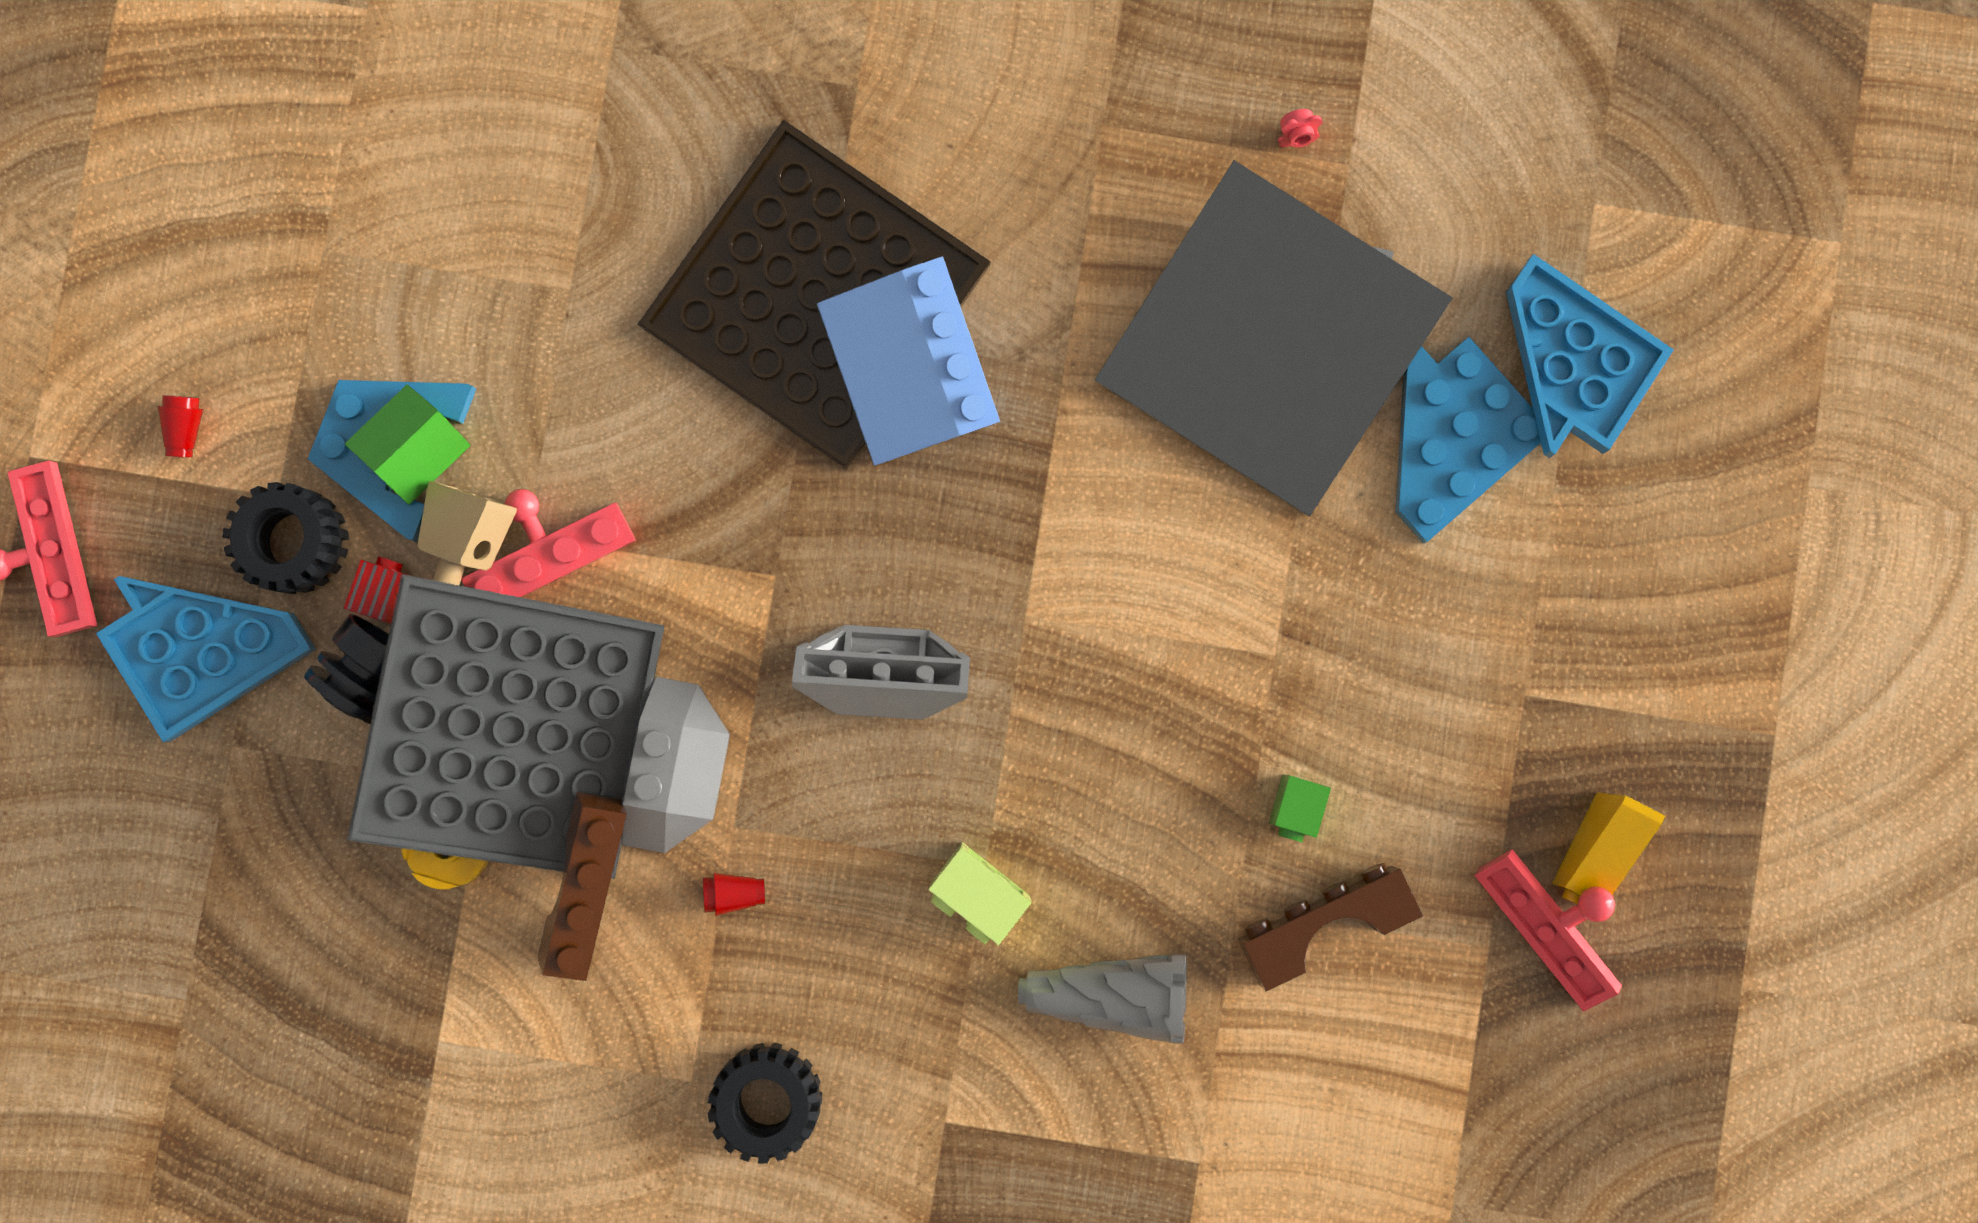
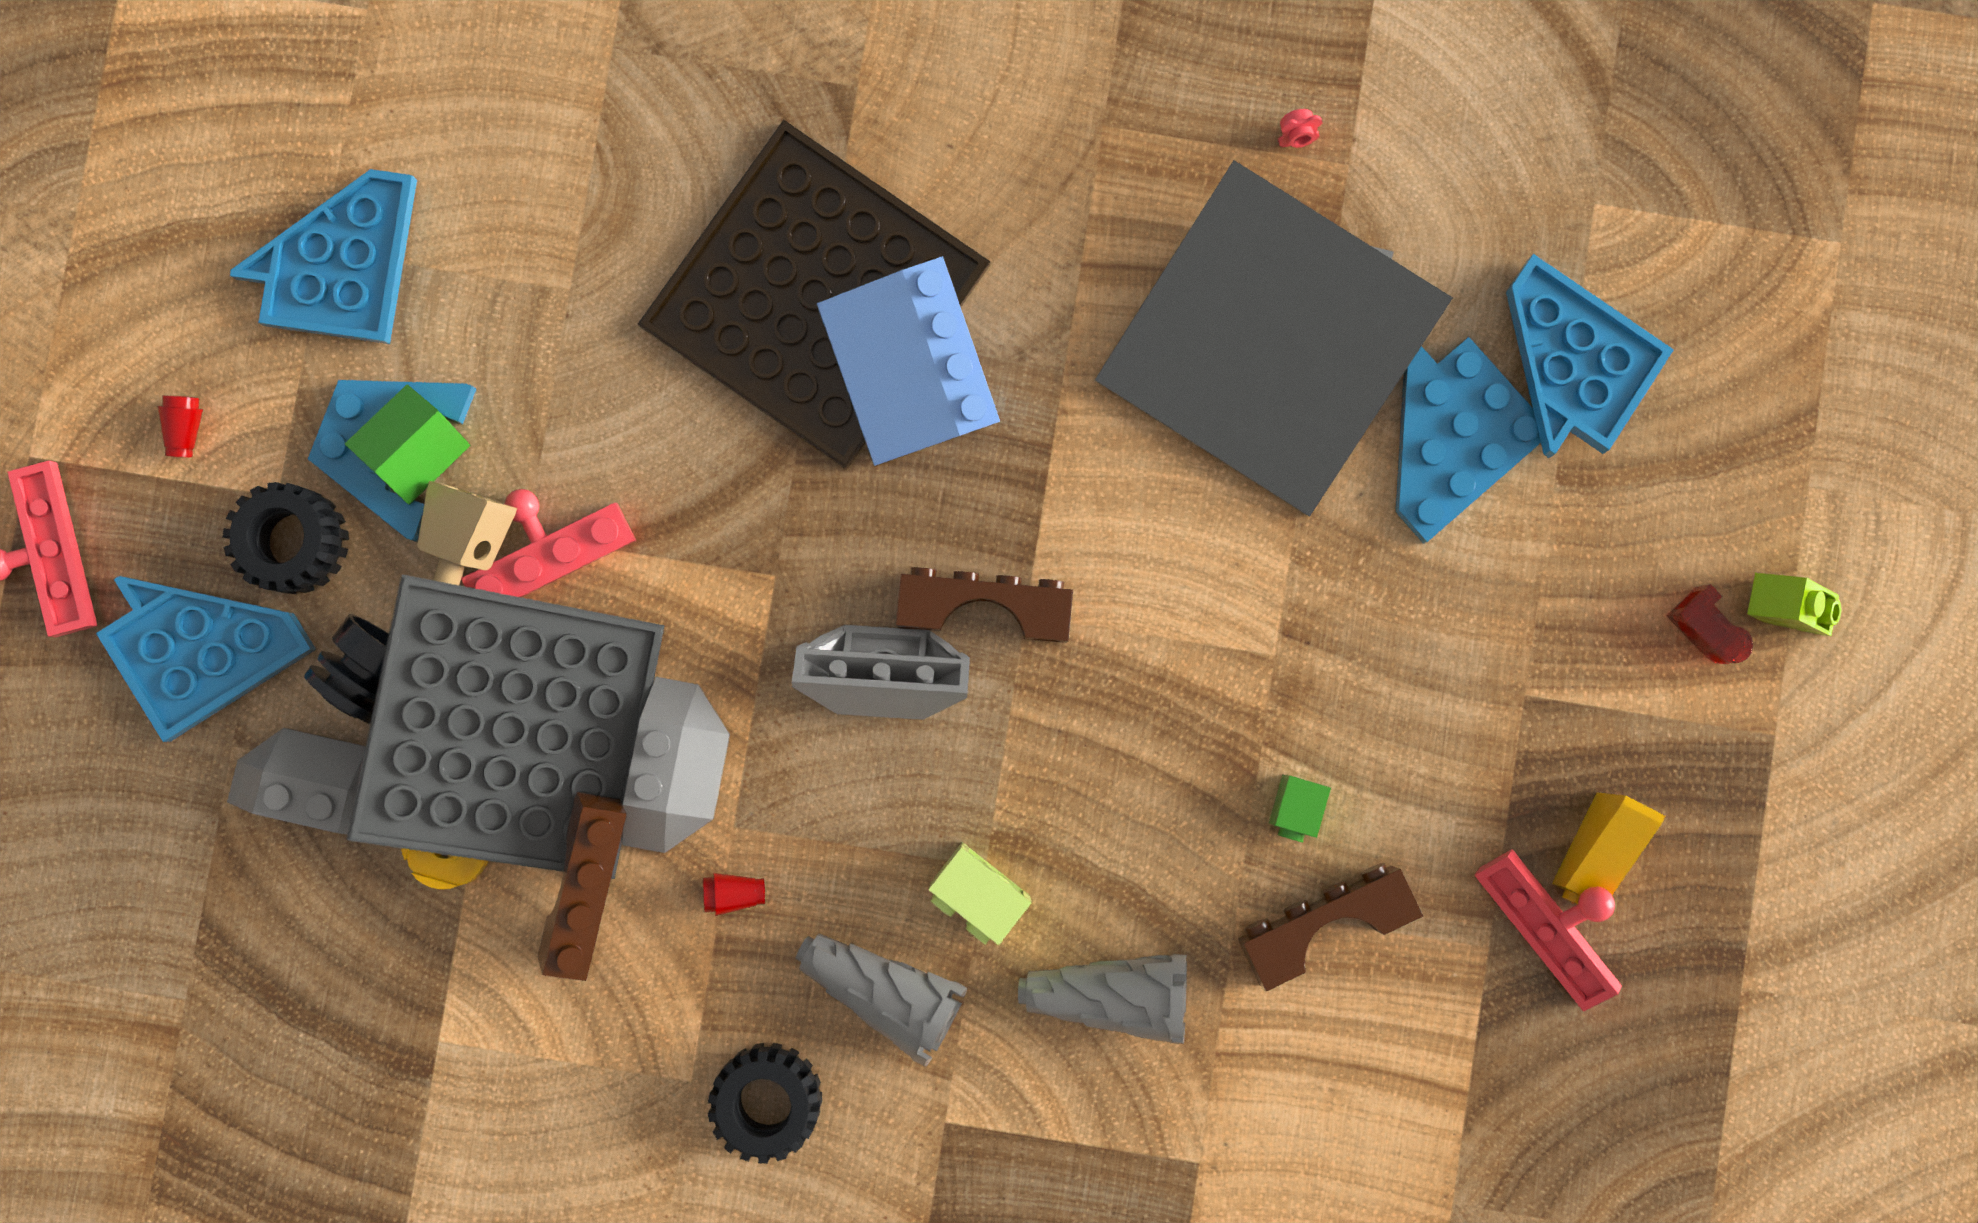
red brick [343,556,410,624] -> none
none -> light grey wedge [227,728,366,834]
none -> dark azure wing [230,169,417,344]
none -> light grey cone [796,934,967,1067]
none -> reddish brown arch [896,567,1073,643]
none -> clear red leg [1666,584,1753,665]
none -> lime slope [1747,573,1841,636]

